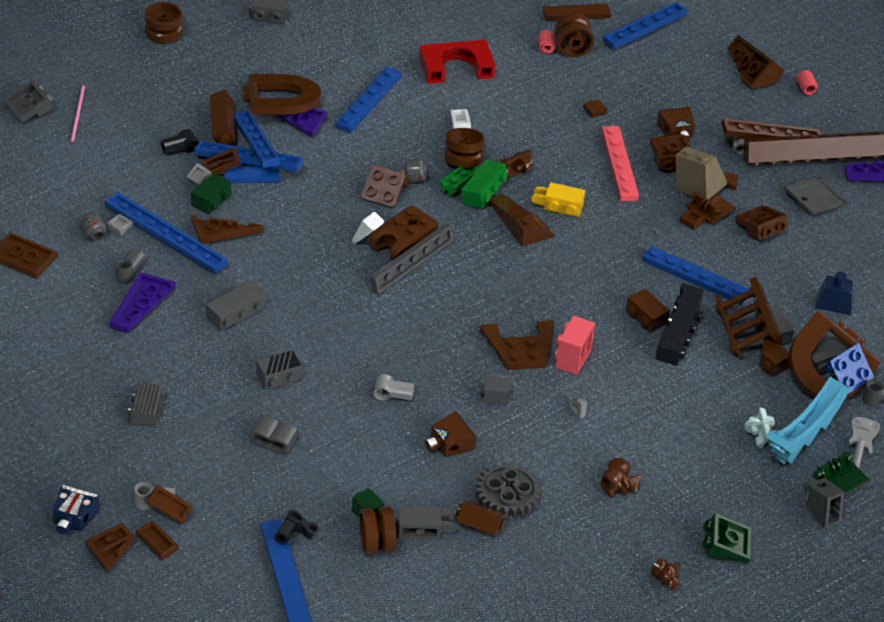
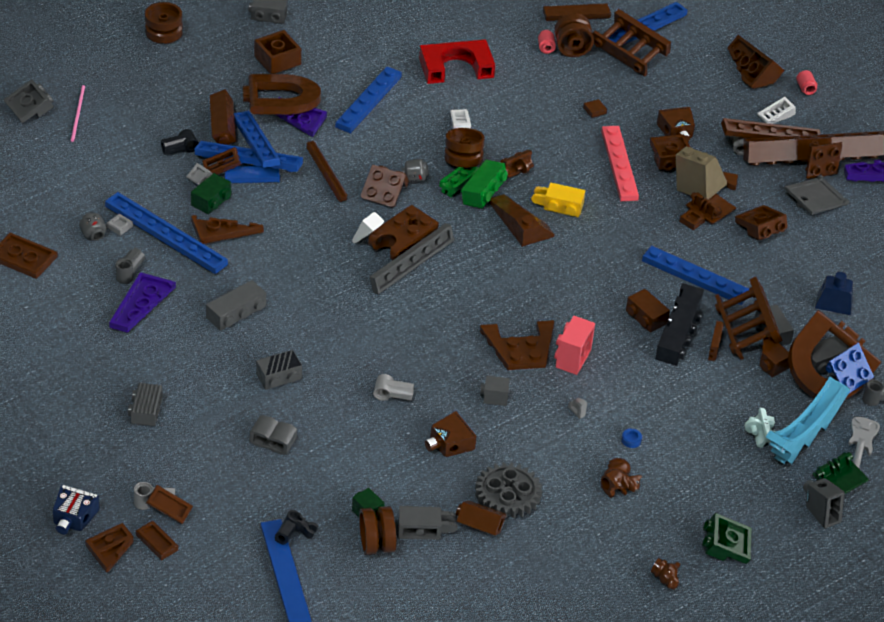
none -> reddish brown brick [254,30,301,74]
none -> reddish brown axle [306,140,347,202]
none -> reddish brown fence [593,9,671,77]
none -> blue tile [621,429,642,448]
none -> reddish brown tile [708,321,724,362]
none -> white slope [757,97,796,124]
none -> reddish brown hinge [805,141,843,179]

